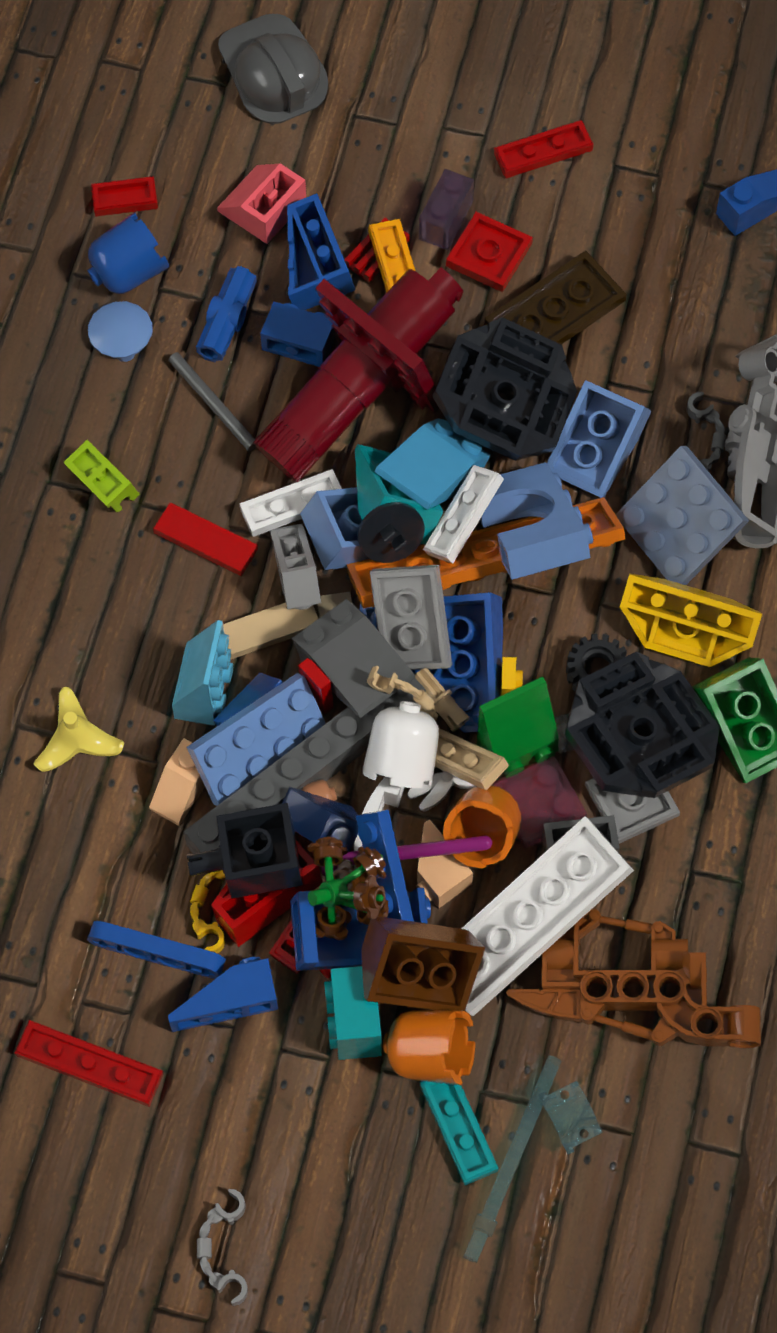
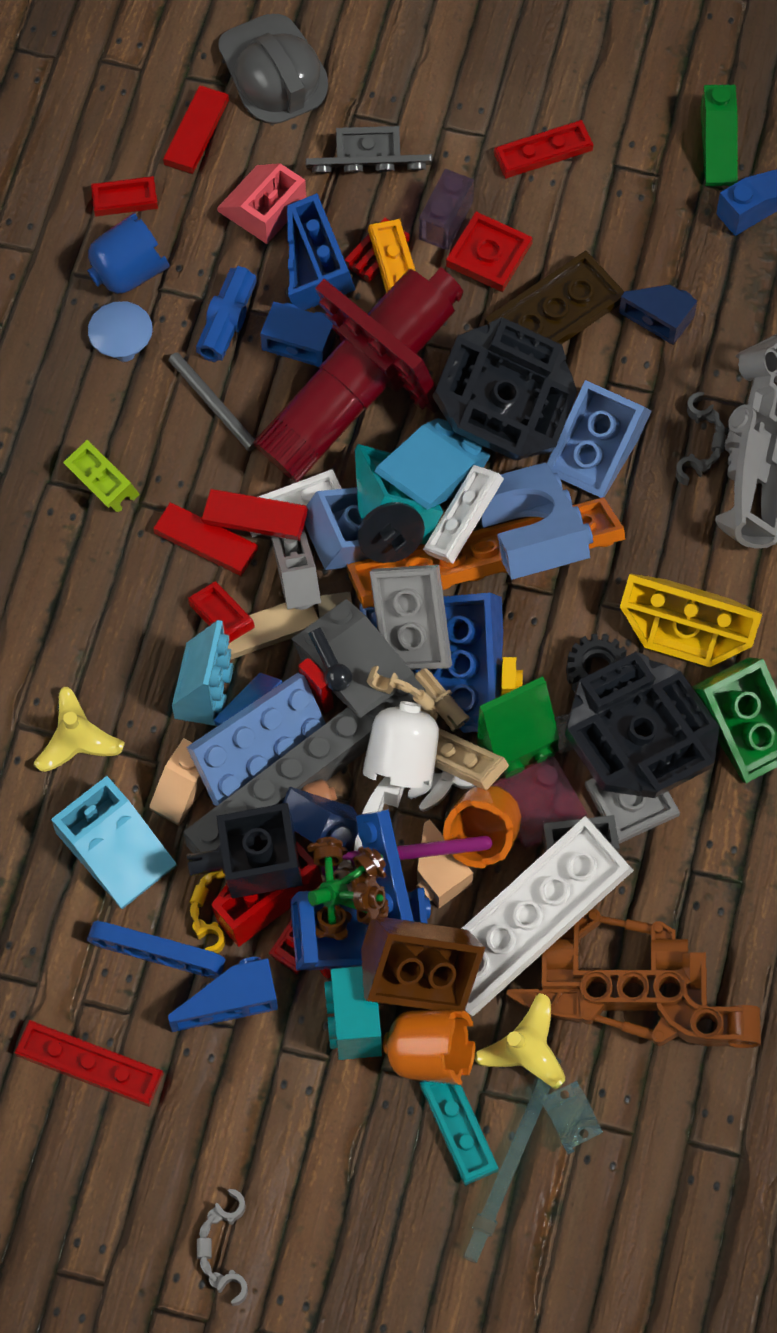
sand blue plate [615,446,749,585] -> none
none -> medium azure slope [51,776,177,909]
none -> red tile [163,85,229,174]
none -> red tile [188,581,255,643]
none -> red tile [202,489,308,541]
none -> dark grey bracket [305,126,433,174]
none -> black bar [308,627,352,691]
none -> light yellow piece [474,993,566,1089]
none -> dark blue slope [619,285,697,345]
none -> green slope [700,85,738,186]

